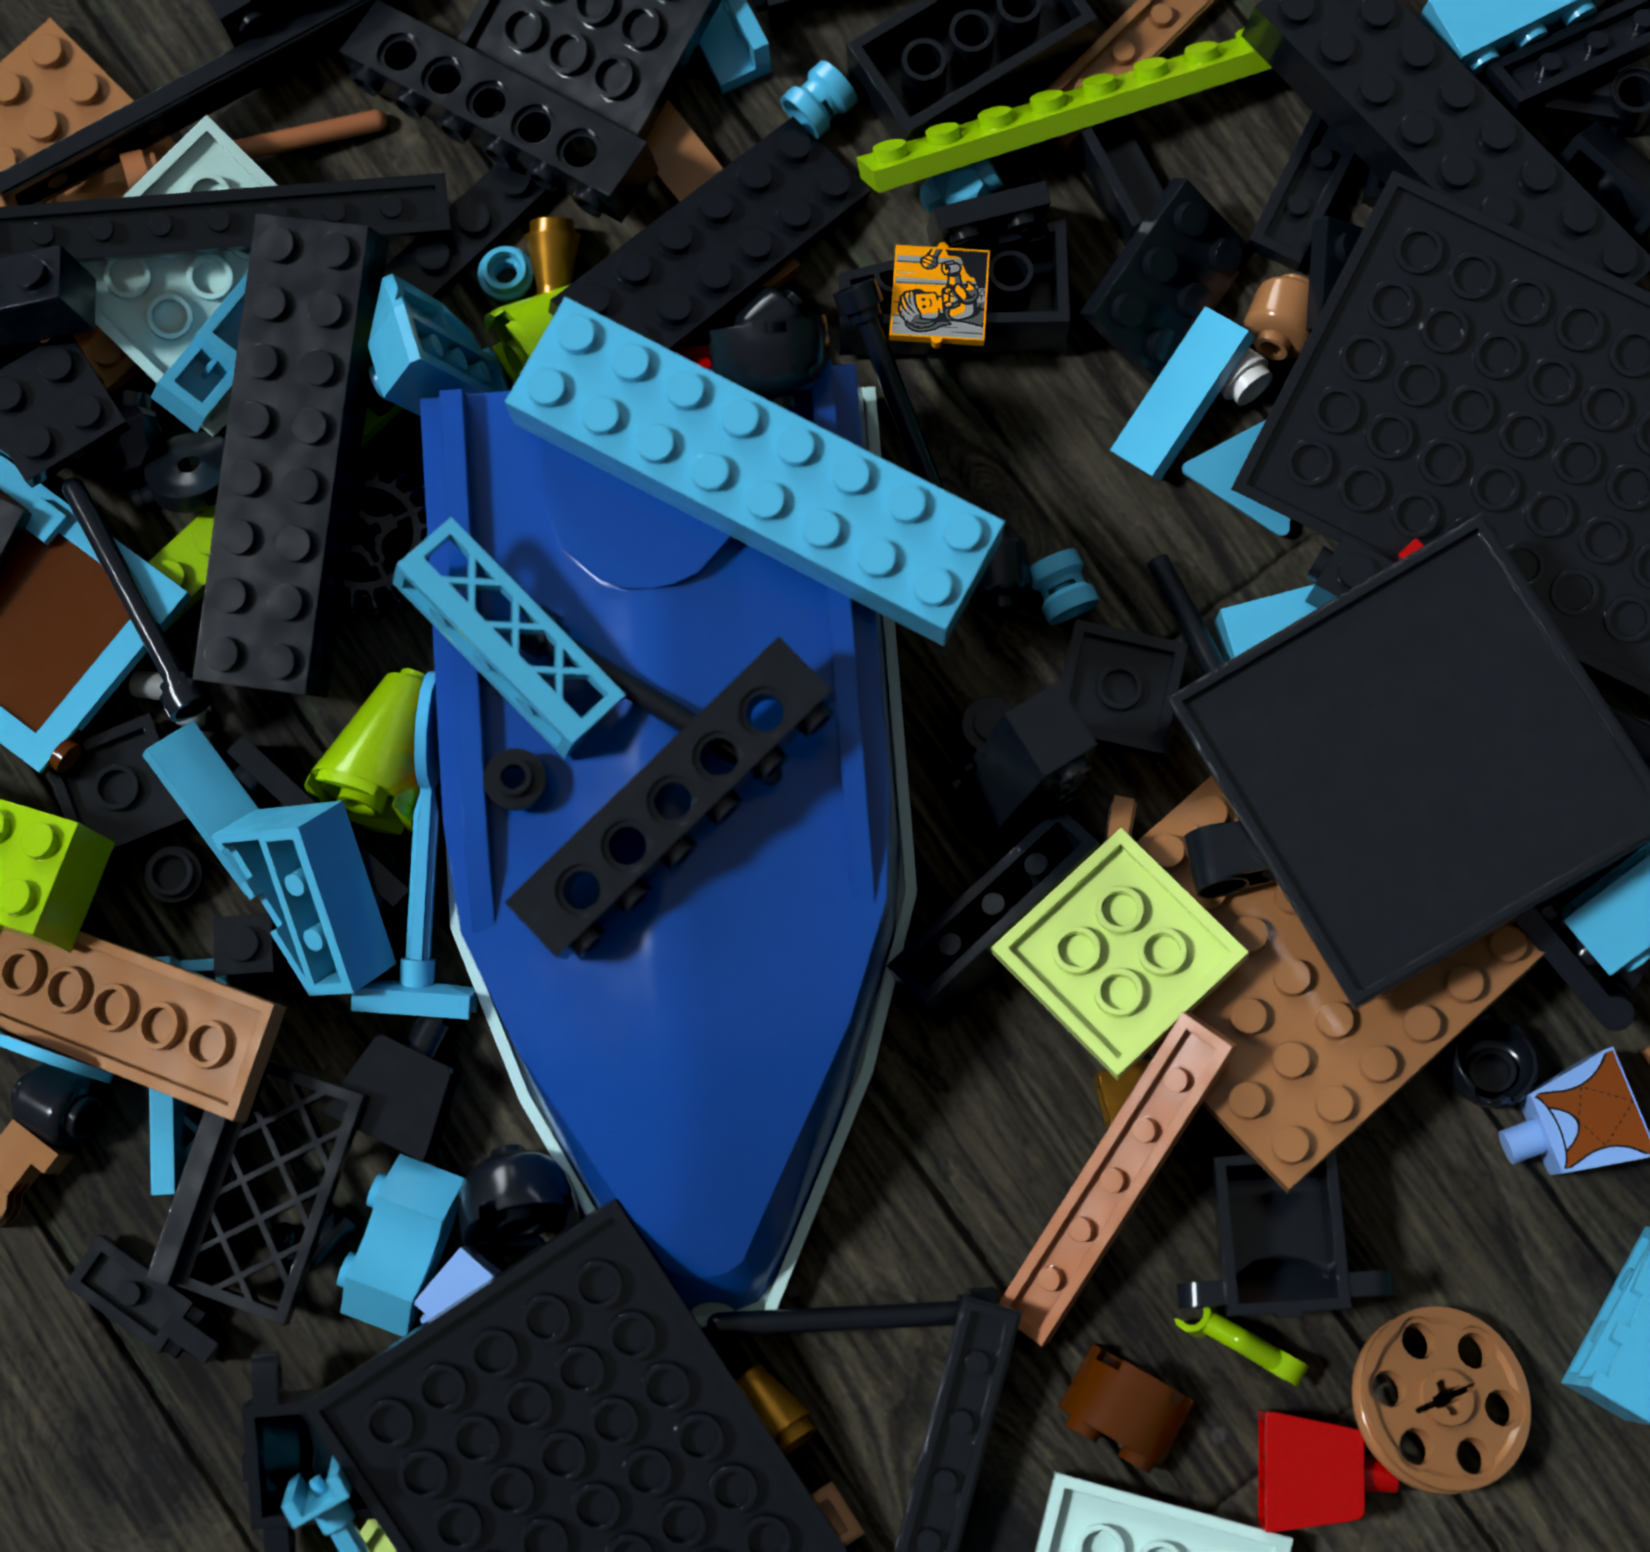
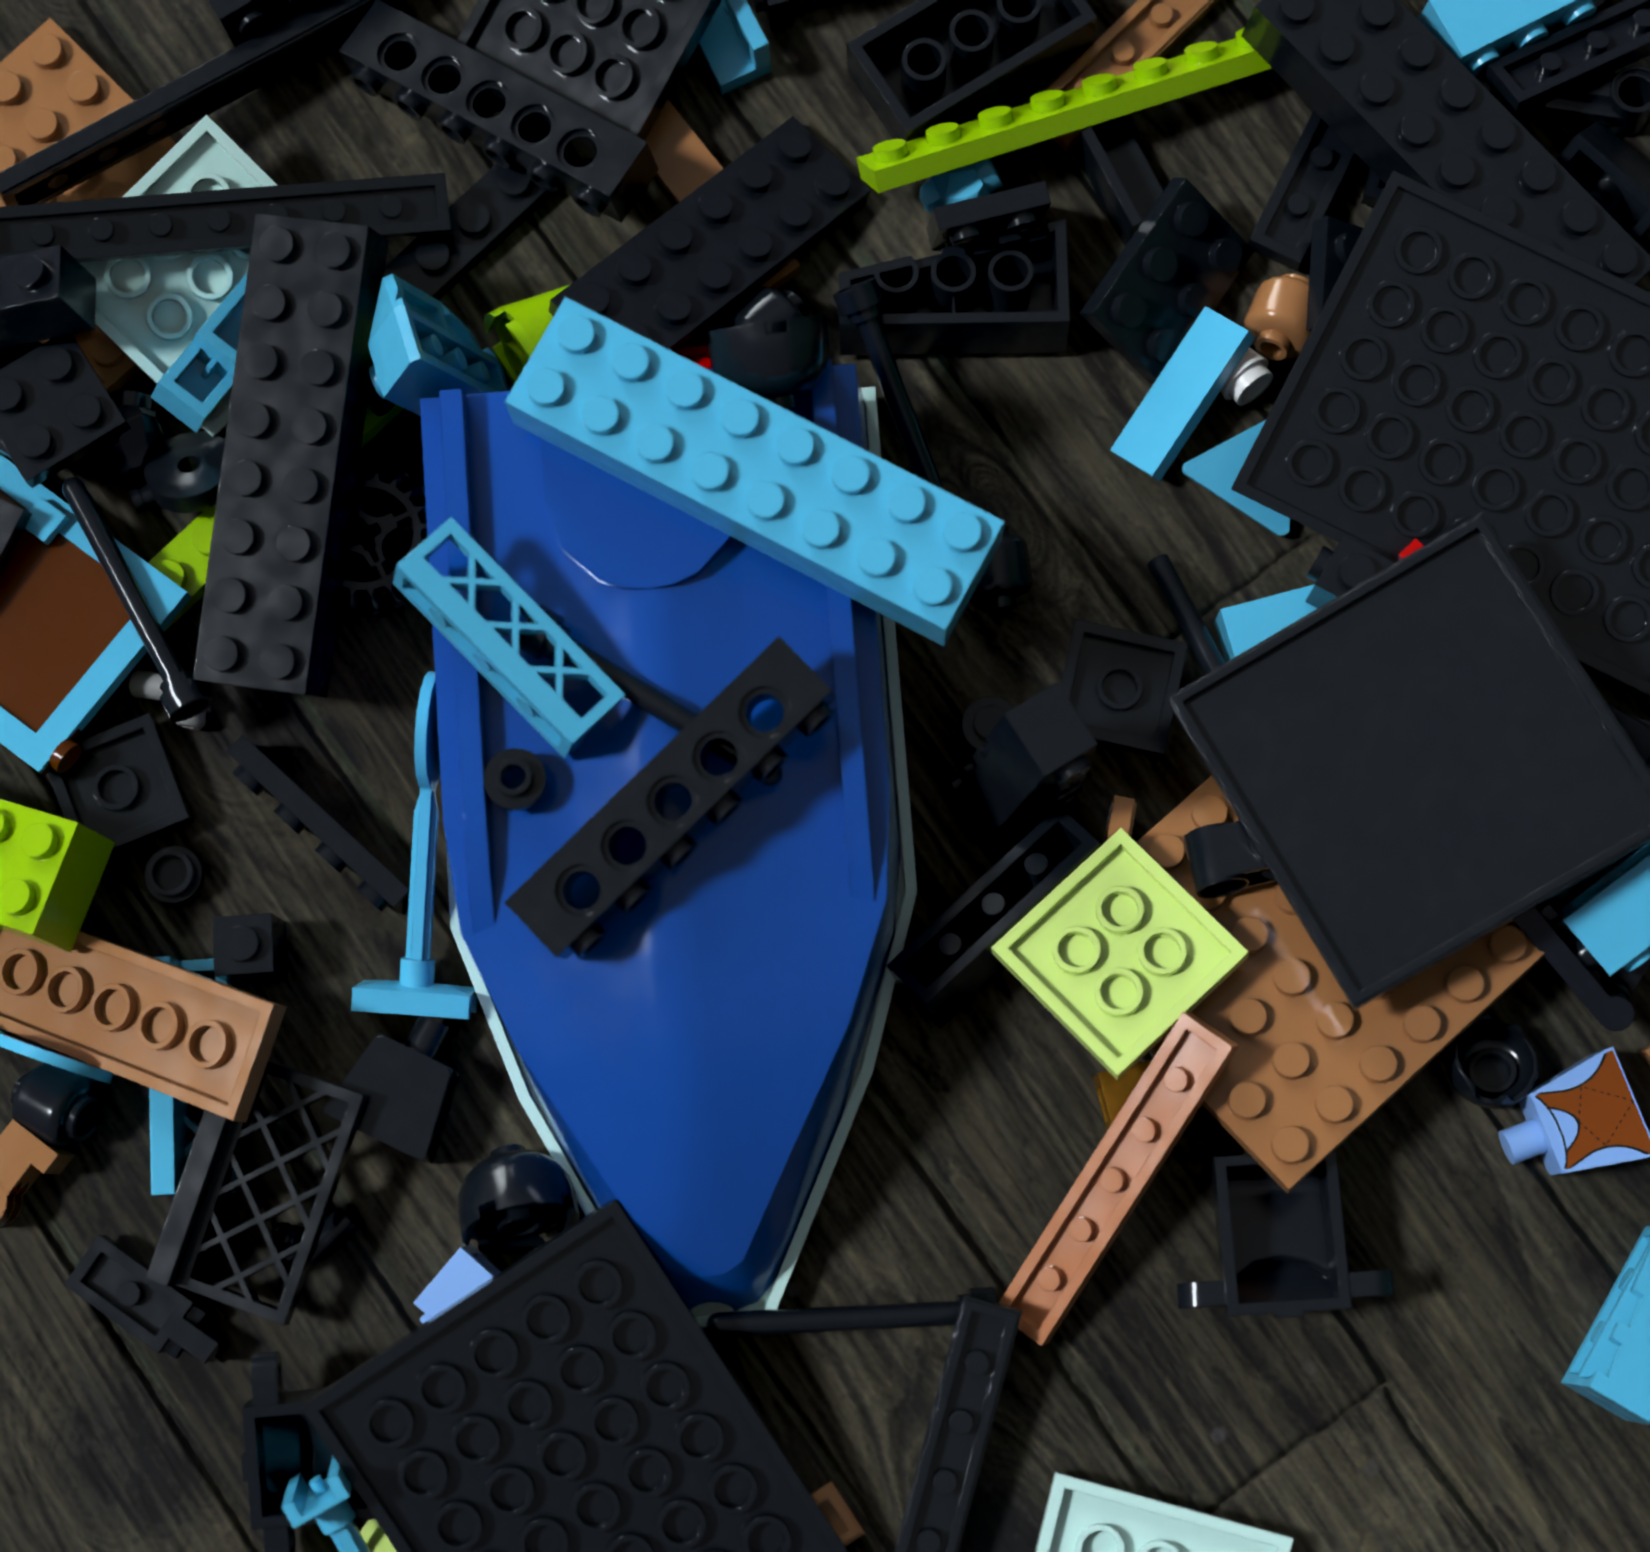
nougat piece [119,109,388,191] -> none
medium azure tile [142,720,259,895] -> none
medium azure wedge [210,800,397,996] -> none
lime cone [304,668,425,835] -> none
medium azure brick [336,1154,464,1337] -> none
medium azure plate [478,246,534,302] -> none
pearl gold cone [524,217,581,295] -> none
pearl gold cone [737,1364,817,1455] -> none
medium azure wheel [780,60,858,139] -> none
piece [889,242,990,348] -> none
medium azure wheel [1030,548,1100,626] -> none
reddish brown cylinder [1058,1343,1197,1474] -> none
lime arm [1174,1307,1309,1388] -> none
red torso [1258,1409,1399,1532] -> none
medium nougat wedge [1352,1306,1531,1495] -> none

